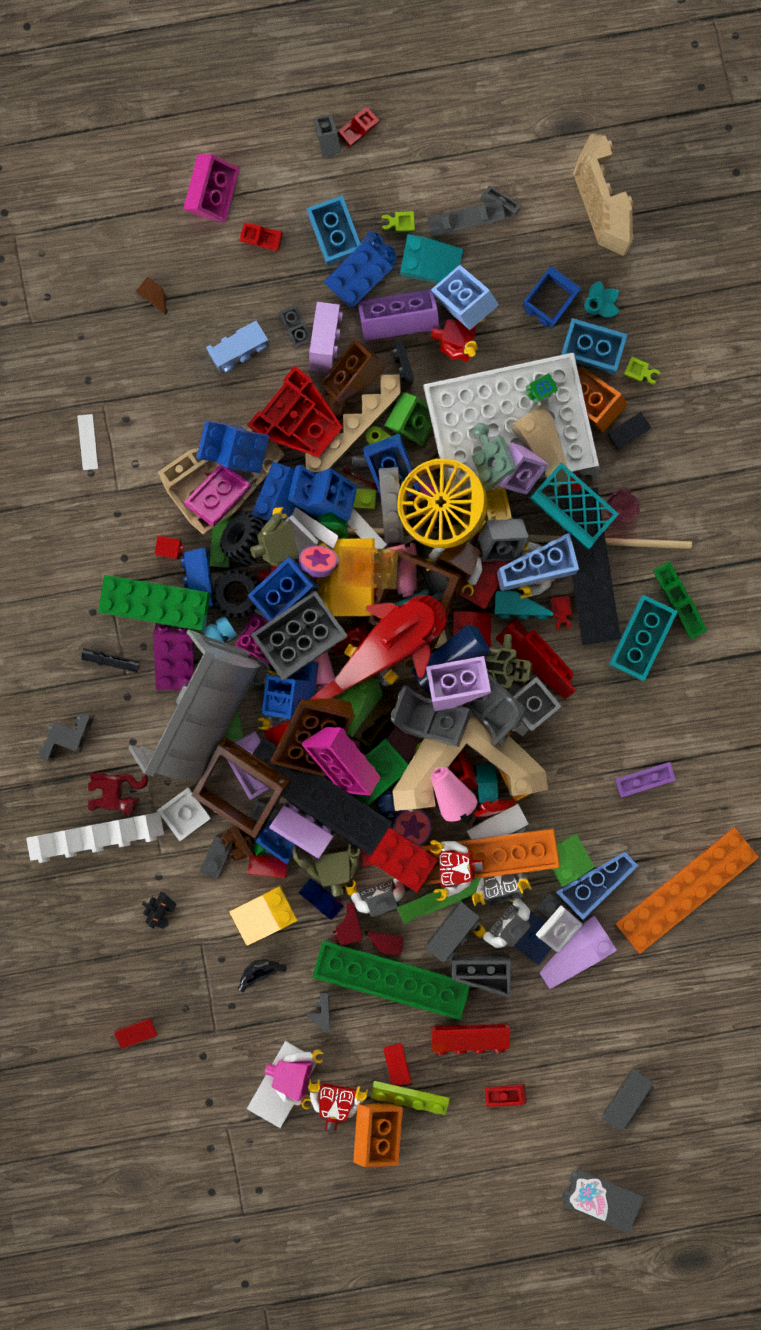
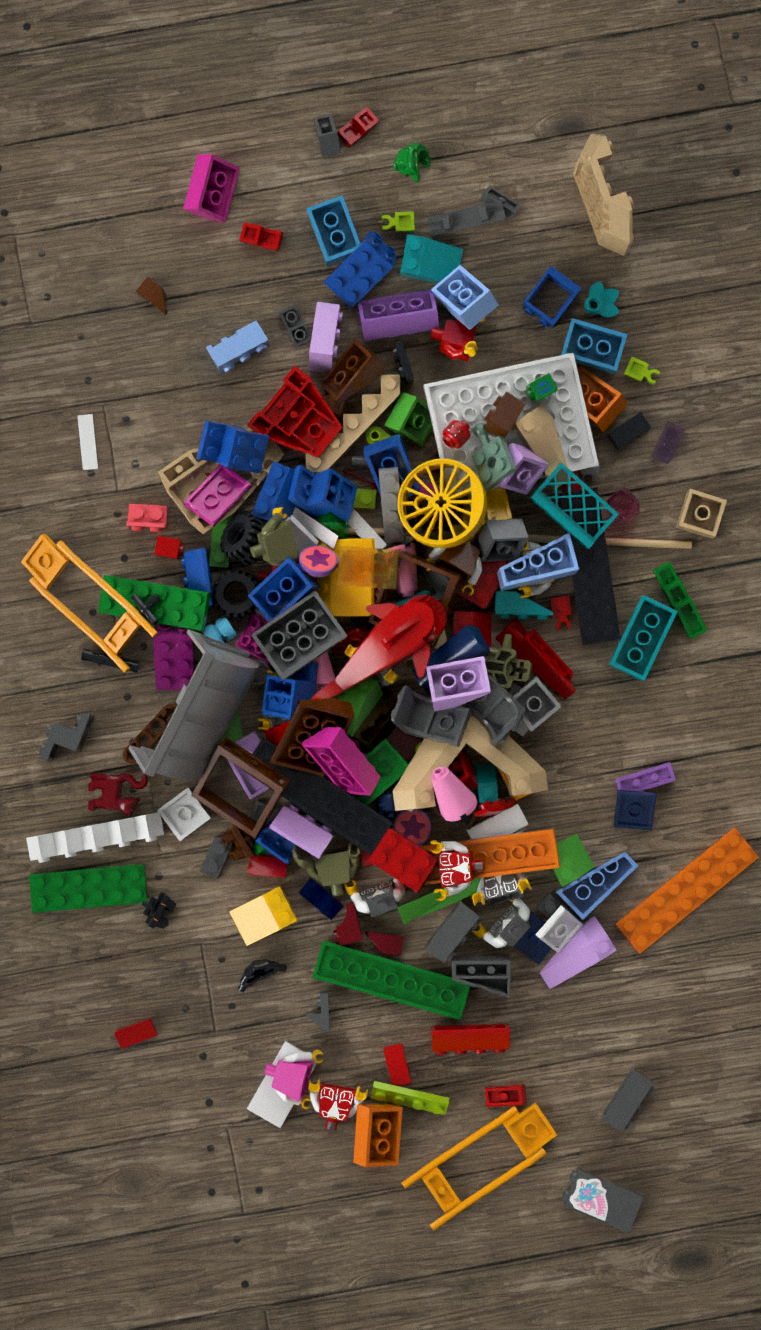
none -> light orange plate [21,534,158,673]
none -> green plate [29,864,148,913]
none -> reddish brown beam [123,704,177,763]
none -> coral bracket [127,504,168,532]
none -> black piece [131,594,160,625]
none -> green helmet [393,142,431,183]
none -> light orange plate [401,1102,557,1231]
none -> red head [442,420,471,449]
none -> reddish brown brick [483,391,526,438]
none -> dark blue tile [613,789,657,830]
none -> clear purple plate [651,421,685,464]
none -> tan brick [676,489,727,539]

